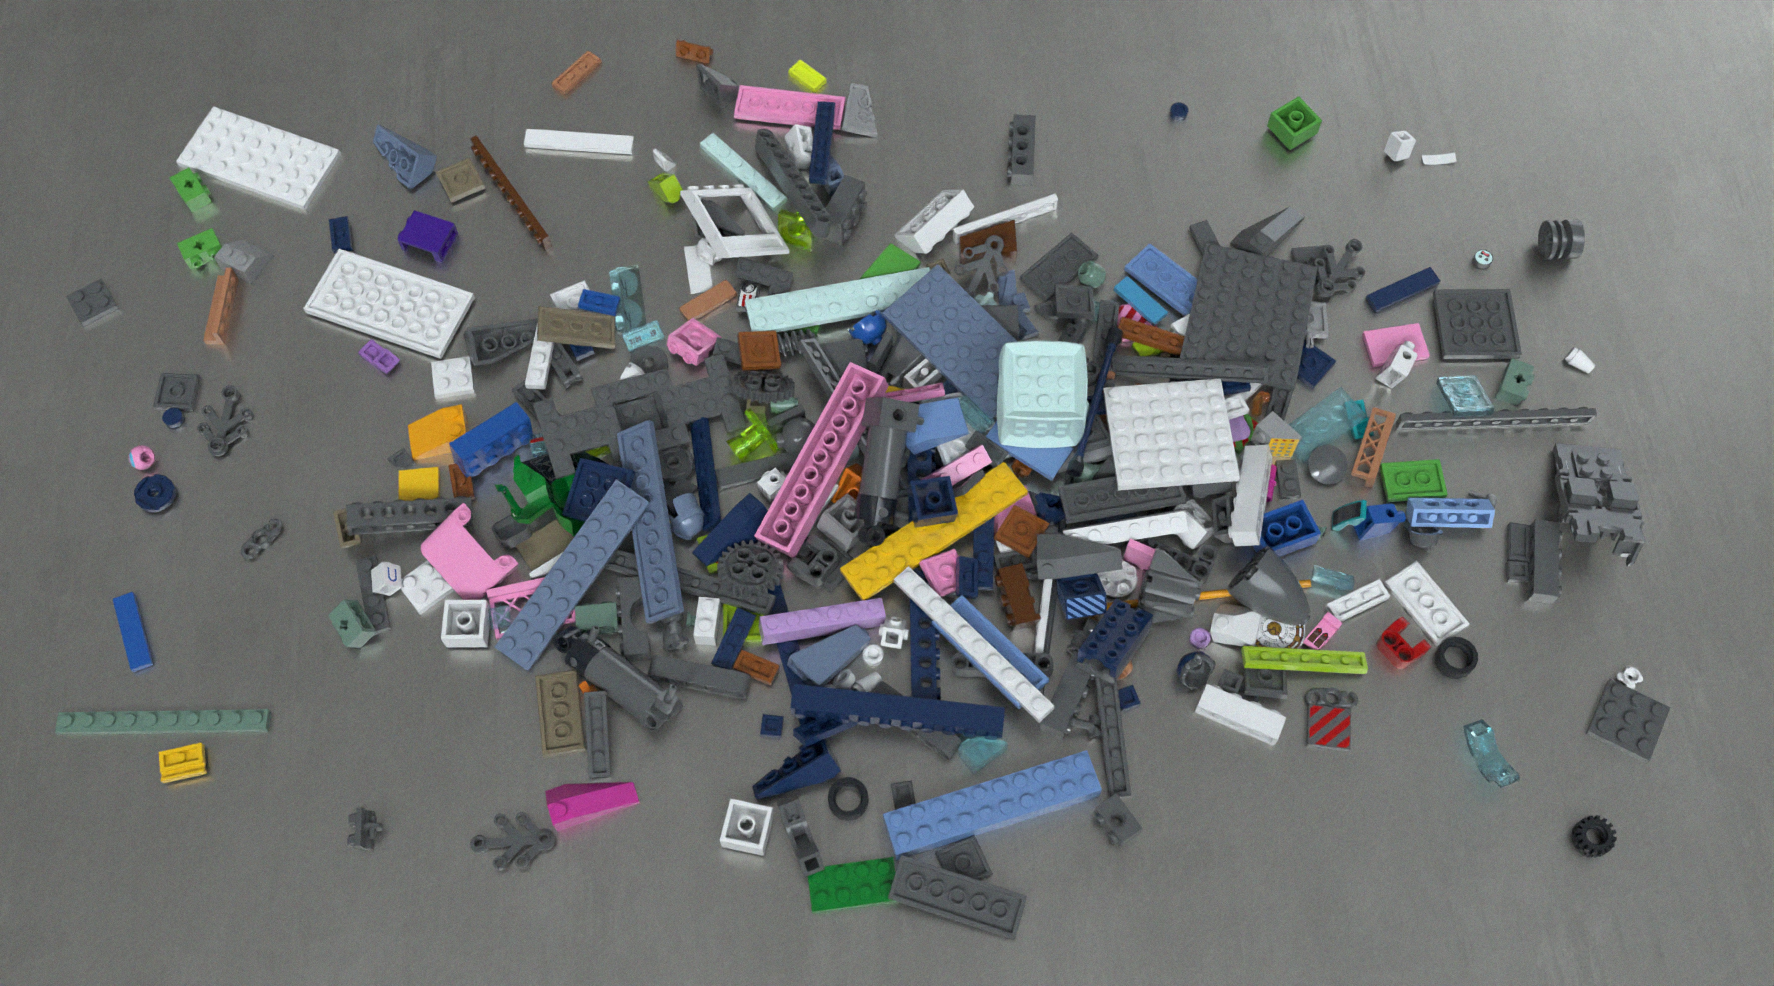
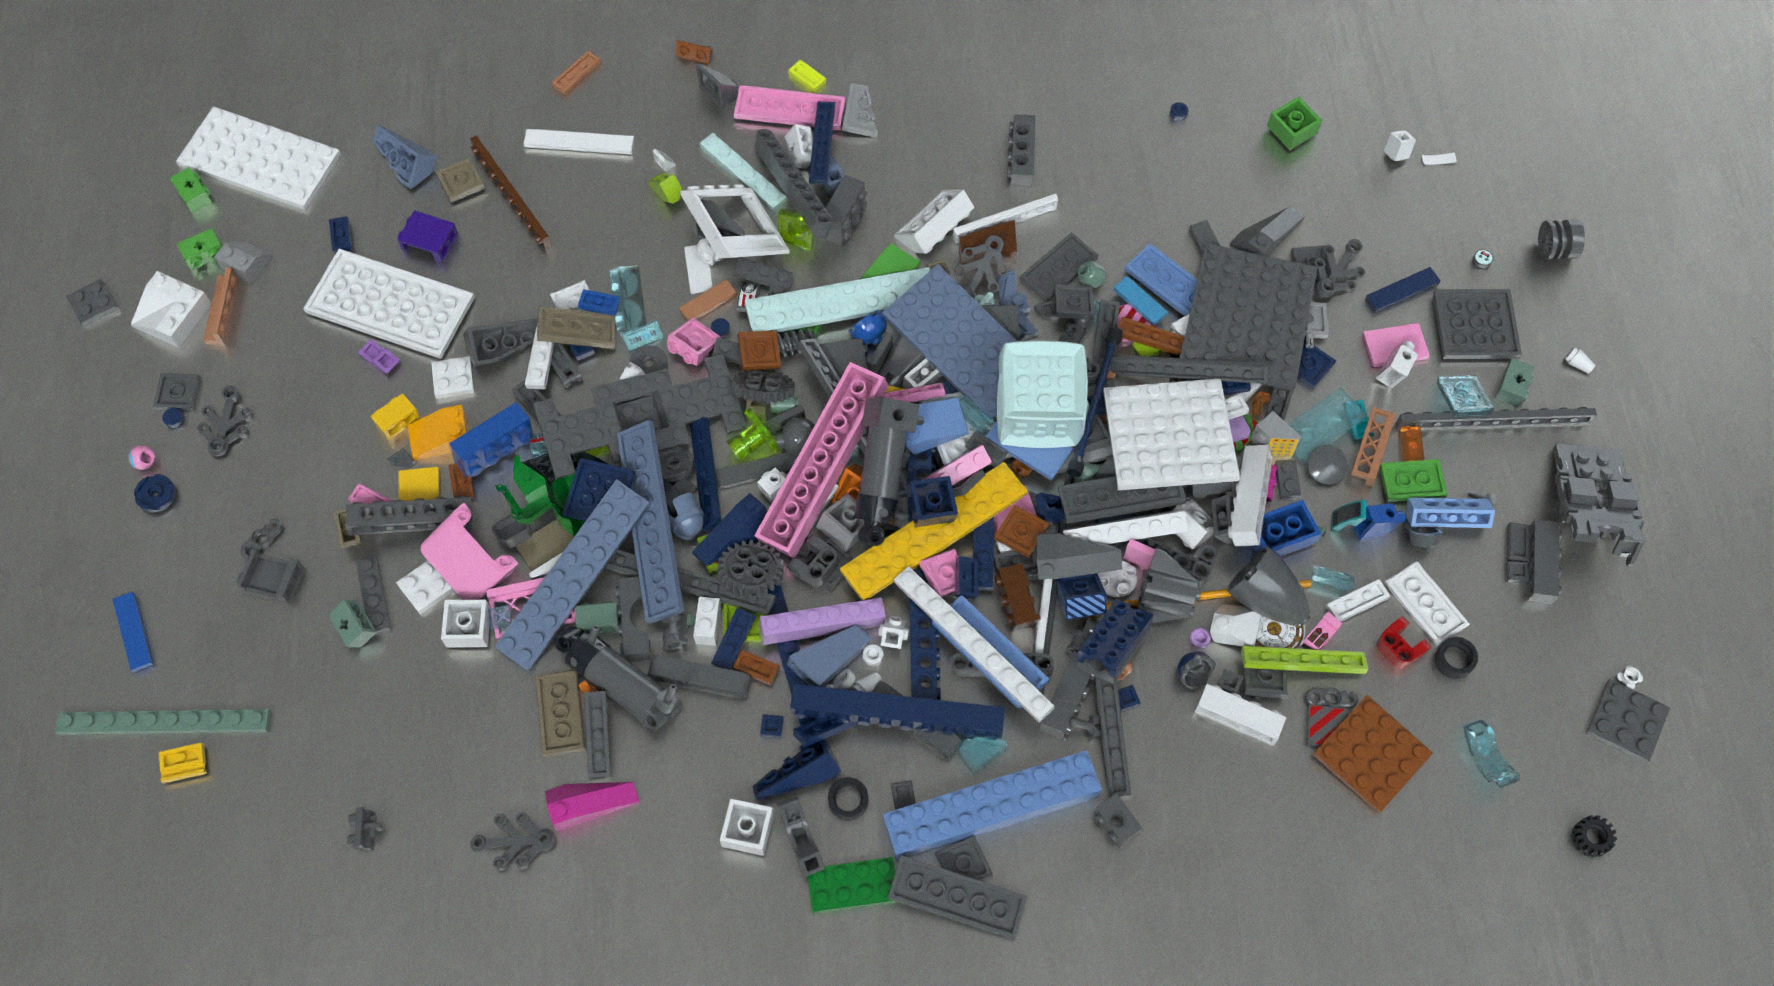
white brick [371,562,402,596] -> none
none -> white slope [131,271,212,348]
none -> dark grey panel [237,549,304,604]
none -> bright pink tile [348,483,393,504]
none -> yellow brick [370,393,420,441]
none -> dark blue tile [711,318,730,338]
none -> dark orange plate [1312,695,1433,814]
none -> clear orange plate [1399,427,1425,462]

